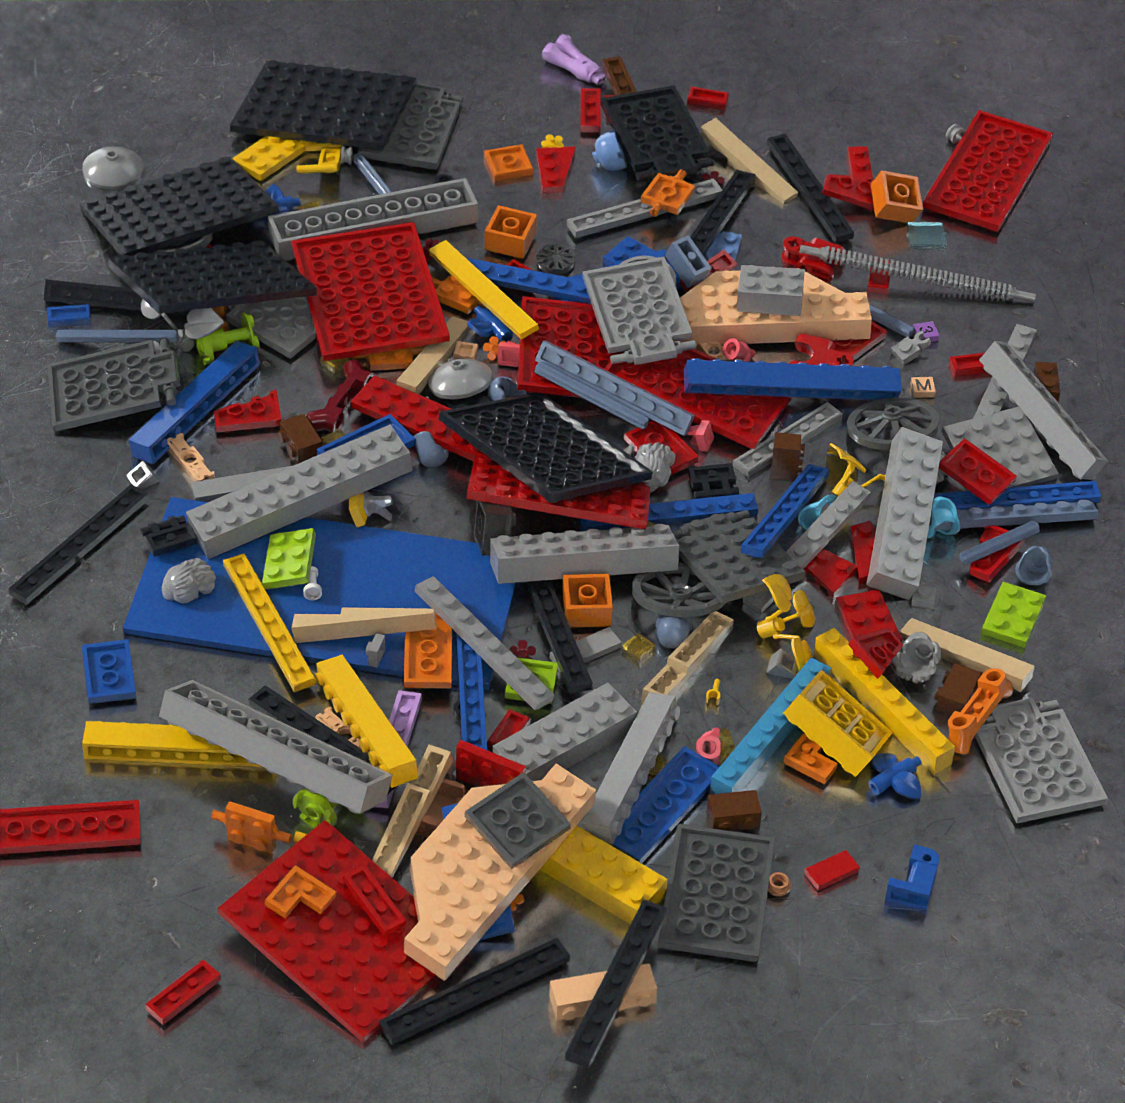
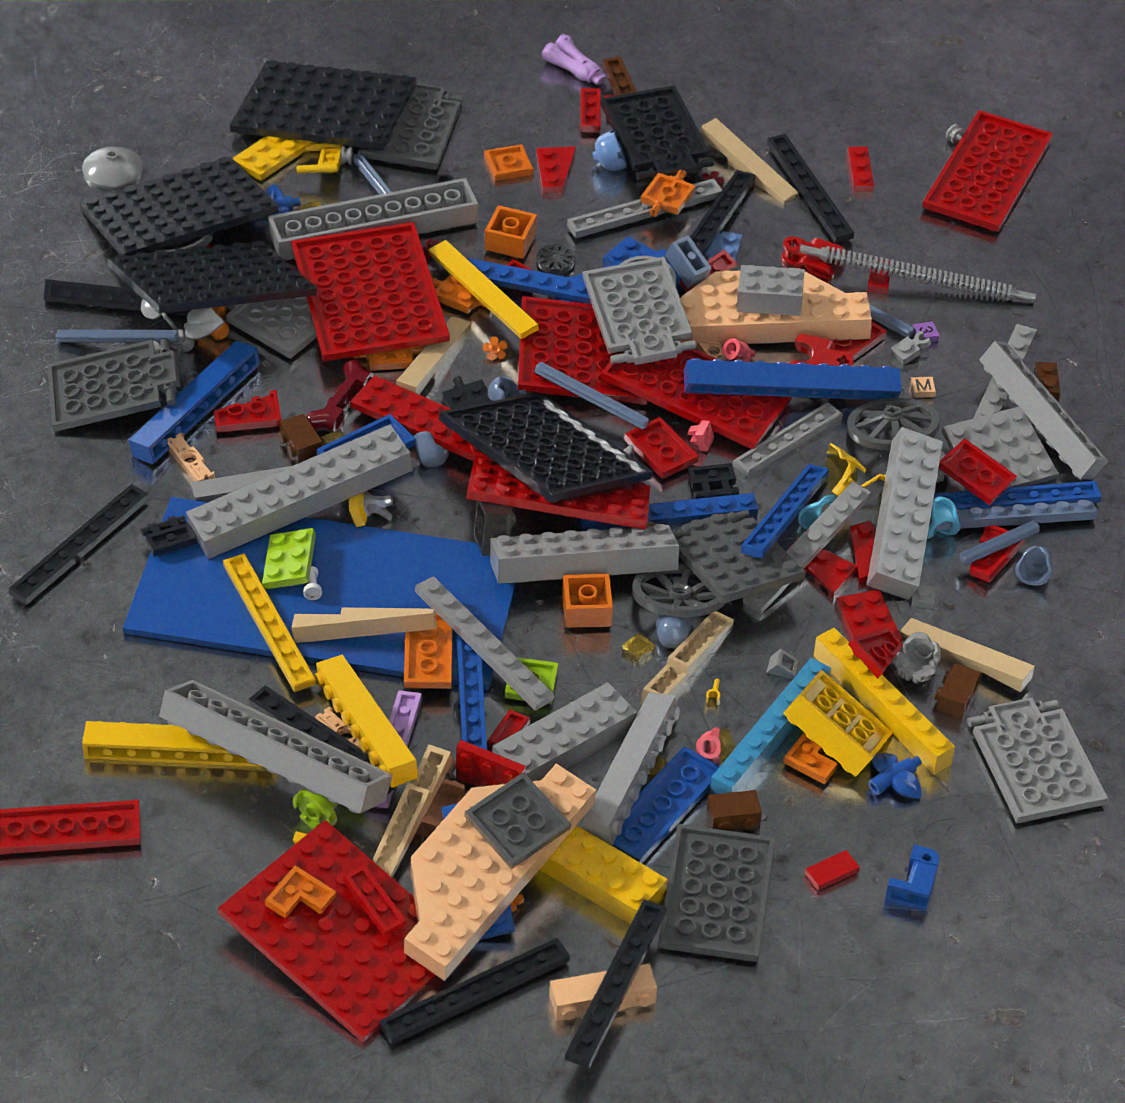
blue tile [47,304,91,327] -> none
blue plate [81,639,136,704] -> none
light grey slope [126,461,160,489] -> none
red plate [145,959,221,1025] -> none
light grey hair [162,558,216,604] -> none
lime piece [195,312,260,365] -> none
orange plate [211,801,292,854] -> none
clear yellow tile [320,356,350,374] -> none
light grey plate [366,633,385,667] -> none
light grey dish [428,359,493,399] -> none
light nougat tile [453,341,478,360] -> none
blue plant [467,306,513,342] -> none
coral tile [497,341,520,367] -> none
dark red plant [509,640,536,660] -> none
black plate [525,580,593,694] -> none
sand blue plate [535,341,695,435] -> none
yellow plant [541,134,564,148] -> none
light grey tile [550,627,622,672] -> none
light grey hair [634,442,675,493] -> none
red tile [687,87,729,110] -> none
yellow plant [757,574,815,671] -> none
nougat plate [768,872,791,896] -> none
reddish brown brick [770,432,805,481] -> none
red wing [822,174,874,211] -> none
orange brick [871,170,923,224] -> none
clear light blue piece [906,222,946,248] -> none
orange plate [948,668,1013,755] -> none
red tile [949,353,987,376] -> none
lime plate [981,582,1046,648] -> none

